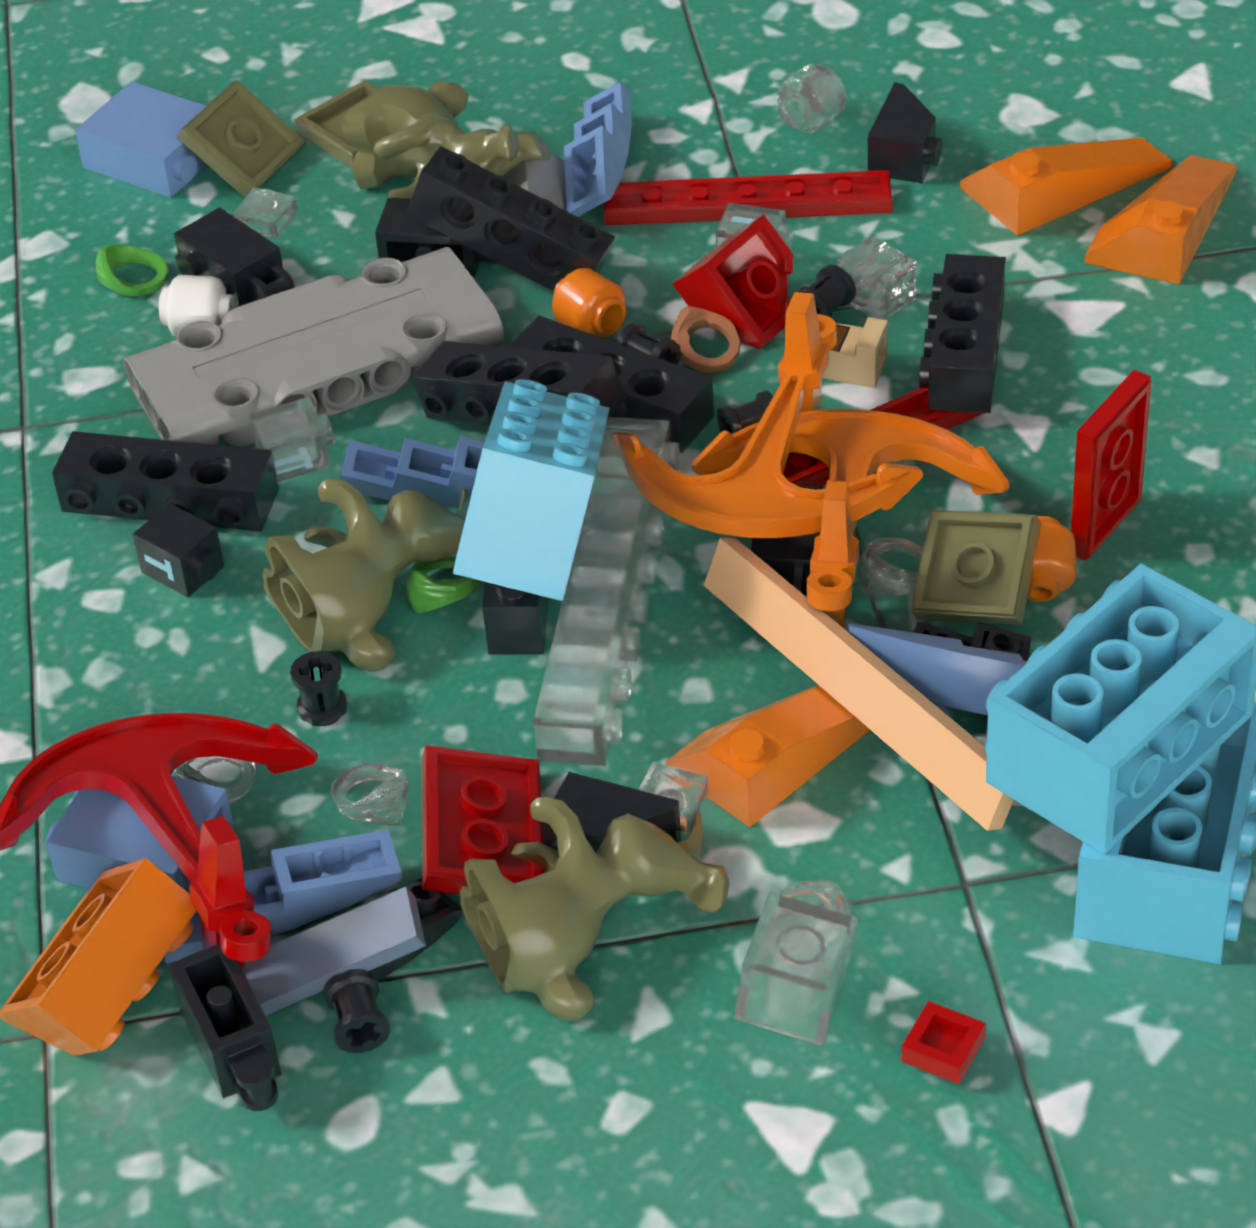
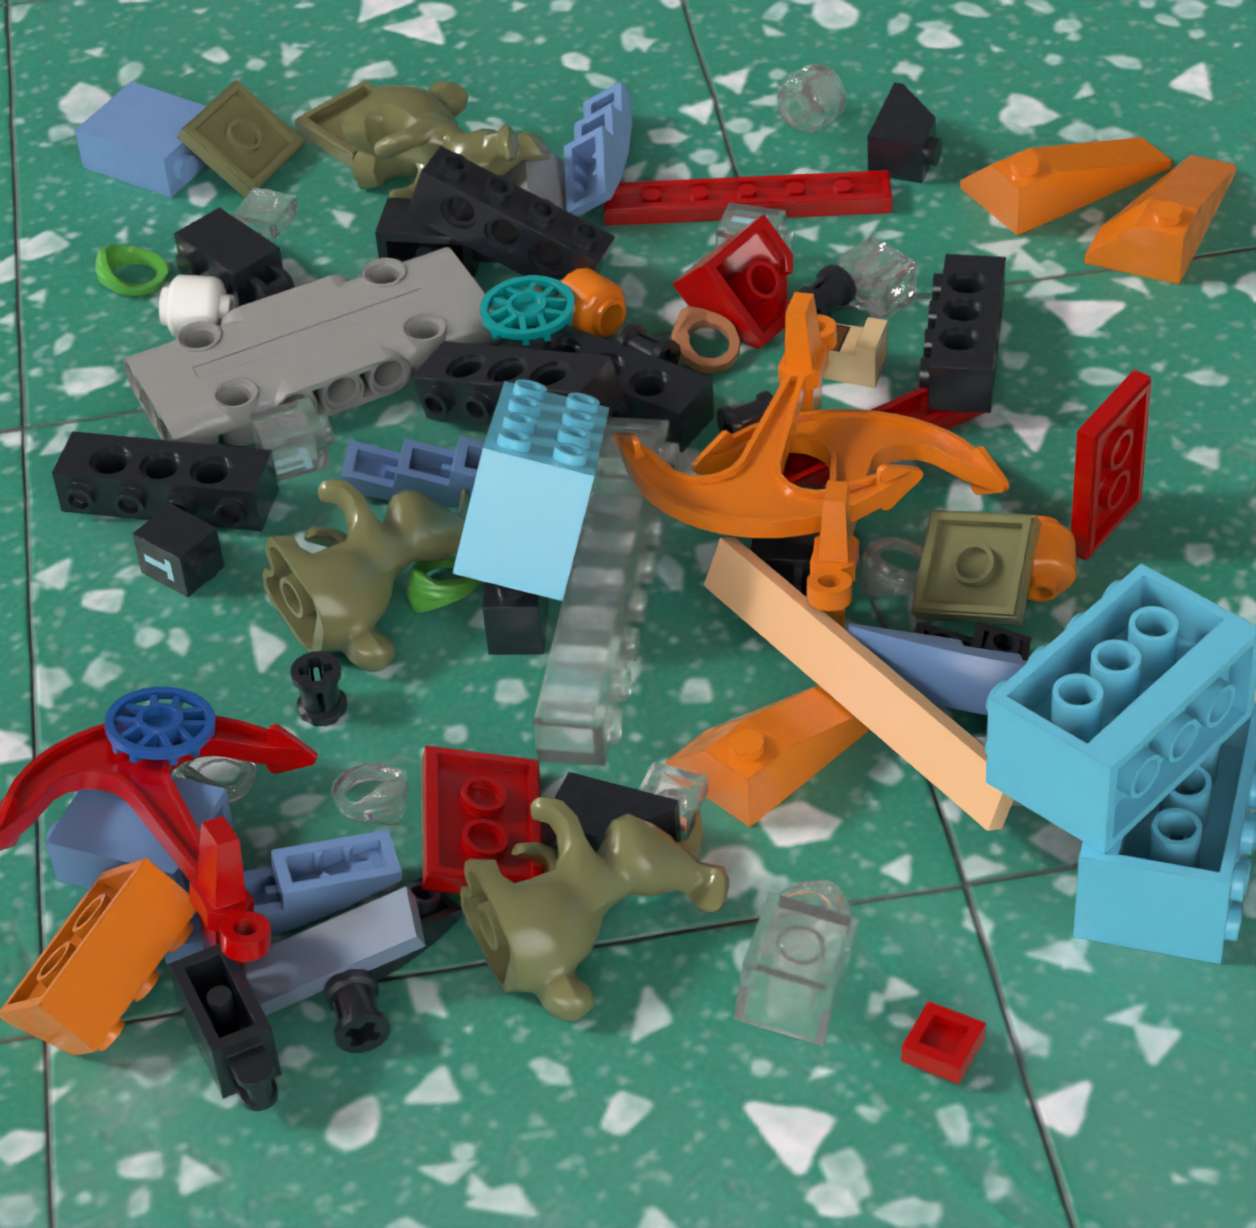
none -> blue wheel [105,687,215,766]
none -> teal wheel [480,275,575,346]

